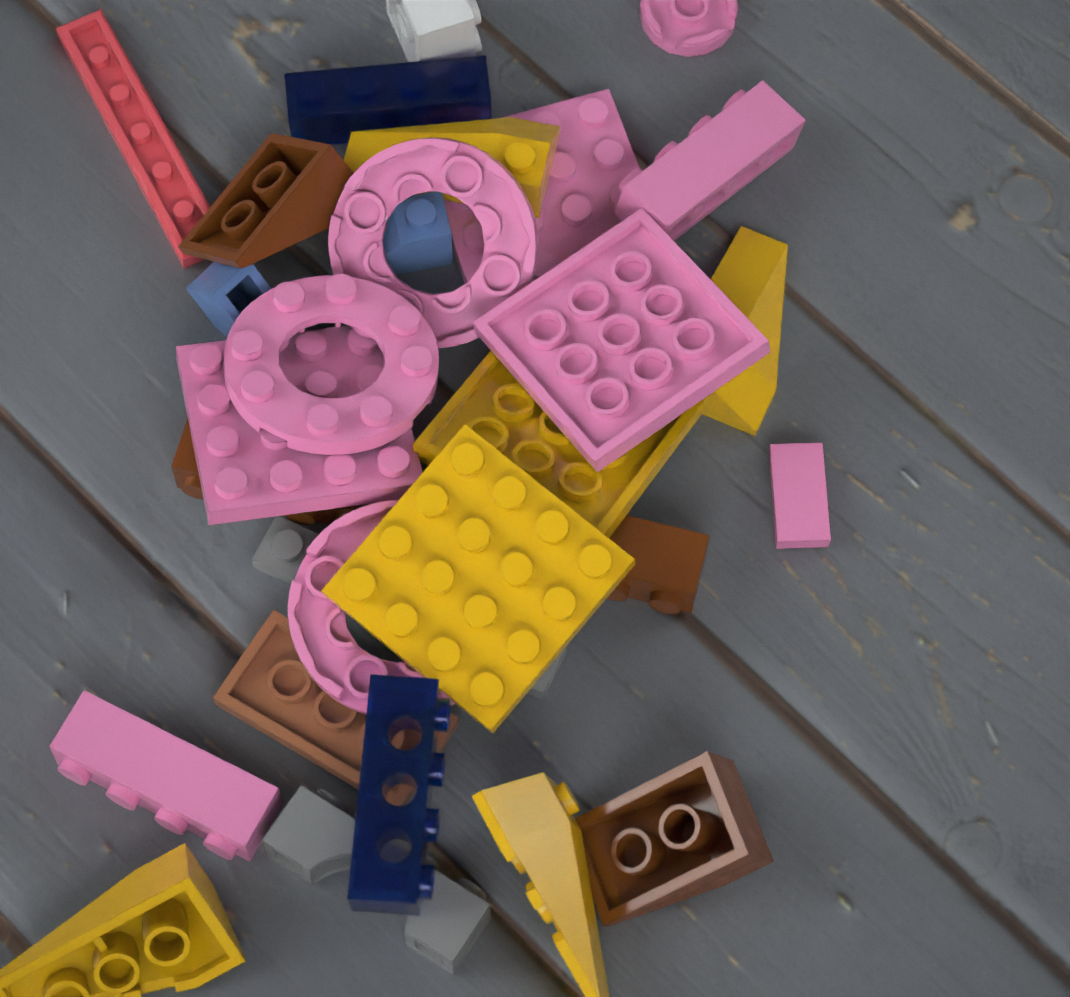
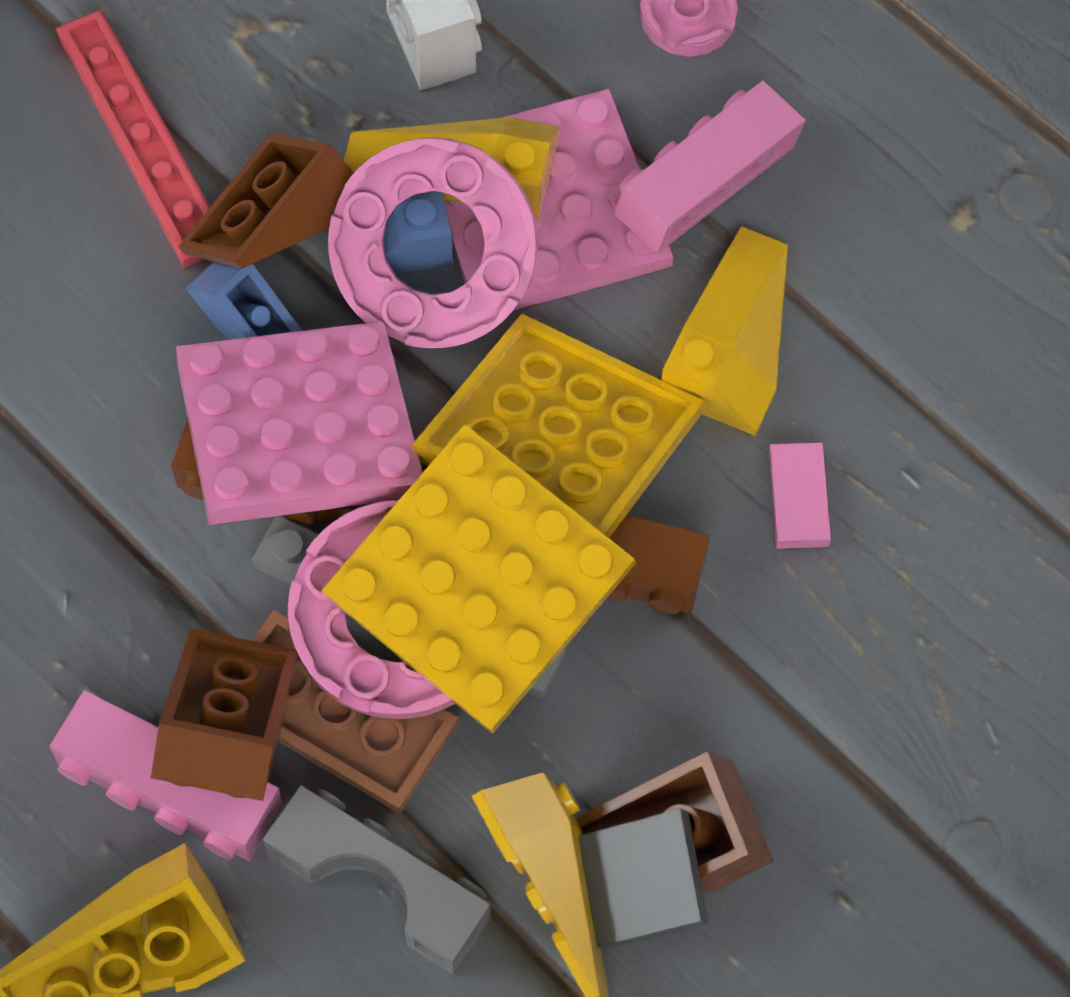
bright pink plate [224,274,439,455] -> none
clear blue brick [284,55,491,145] -> none
clear blue brick [347,674,451,916] -> none
bright pink plate [473,208,771,473] -> none
none -> dark orange slope [151,628,298,801]
none -> tile [578,809,709,949]

